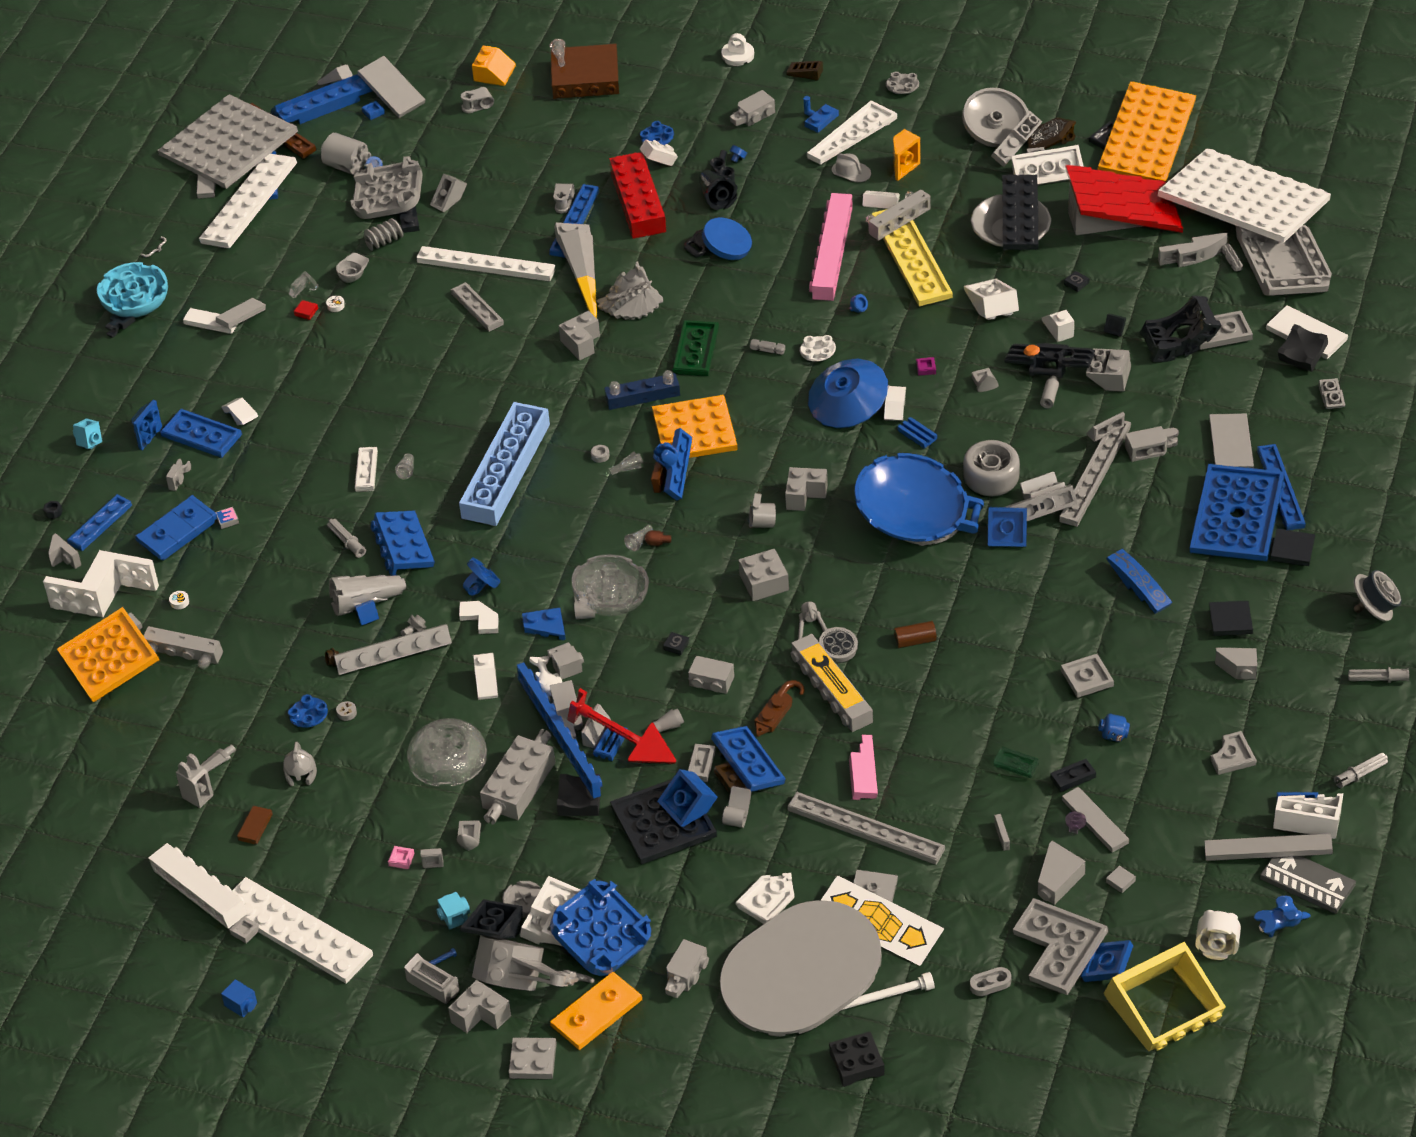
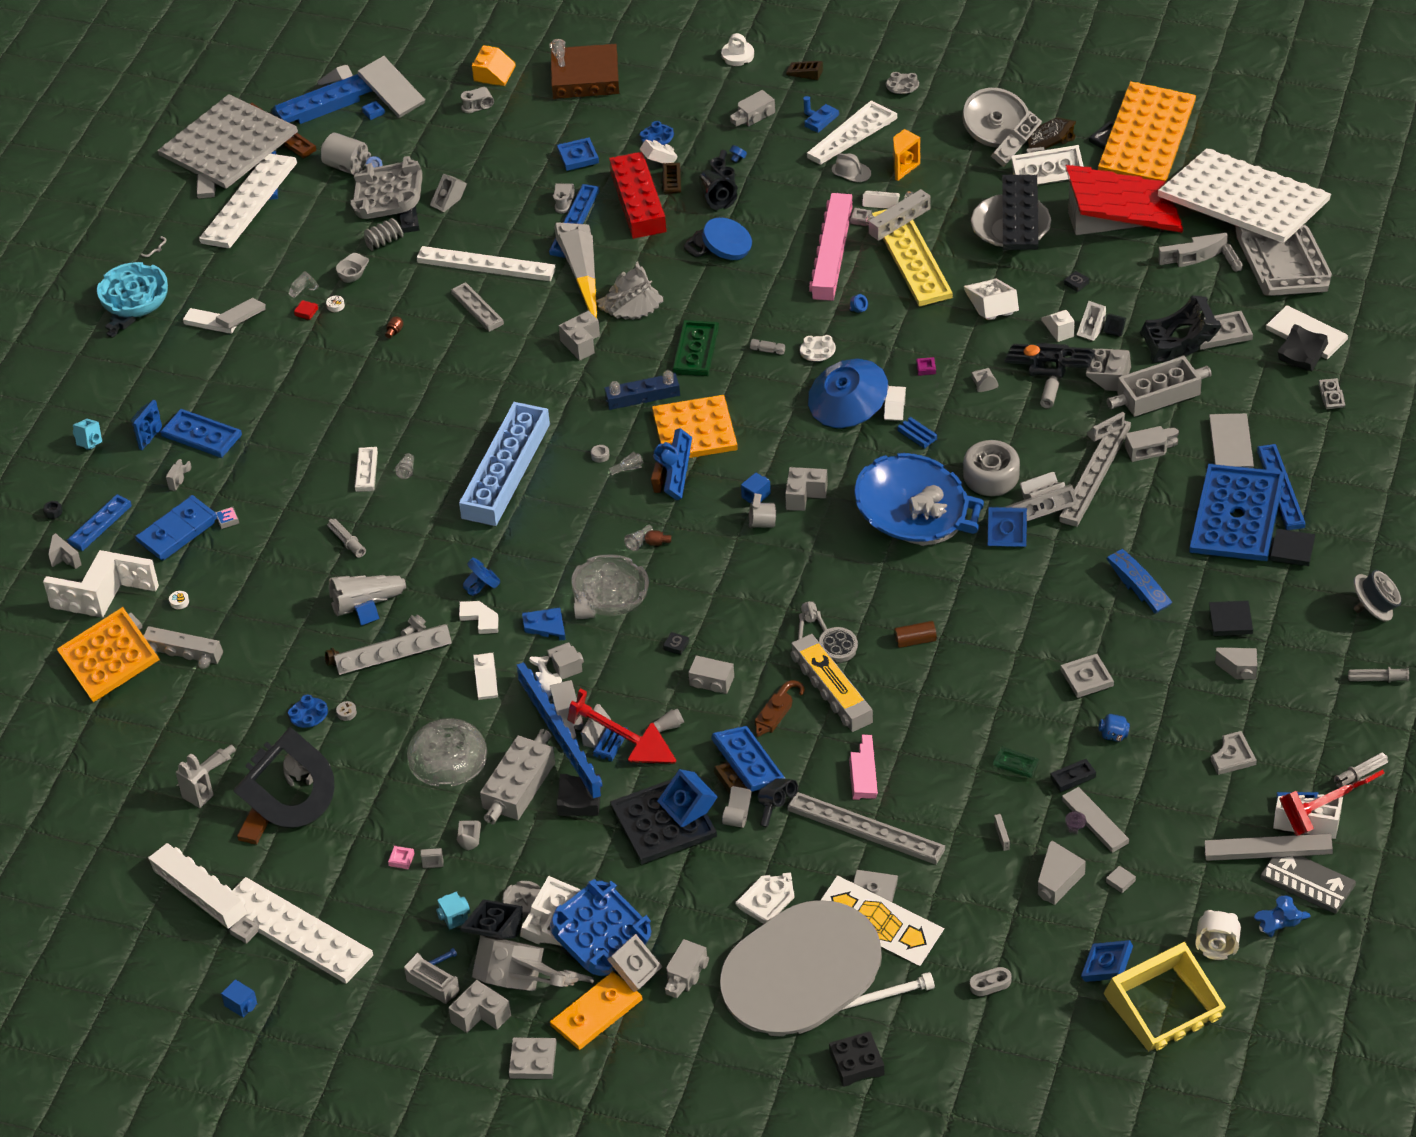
white slope [222,398,258,425] -> none
blue bracket [371,511,435,576] -> none
light grey plate [688,744,715,782] -> none
light grey brick [739,549,789,601] -> none
light grey plate [1013,898,1108,995] -> none
none -> black piece [233,727,335,828]
none -> copper cylinder [385,316,403,338]
none -> blue plate [557,137,599,171]
none -> light grey plate [607,934,662,992]
none -> dark brown slope [663,163,681,193]
none -> blue brick [741,473,771,503]
none -> black beam [758,778,798,827]
none -> light grey tile [850,208,872,226]
none -> light grey animal [909,485,947,520]
none -> white slope [1077,301,1106,341]
none -> light grey brick [1107,356,1211,417]
none -> red piece [1279,770,1384,836]

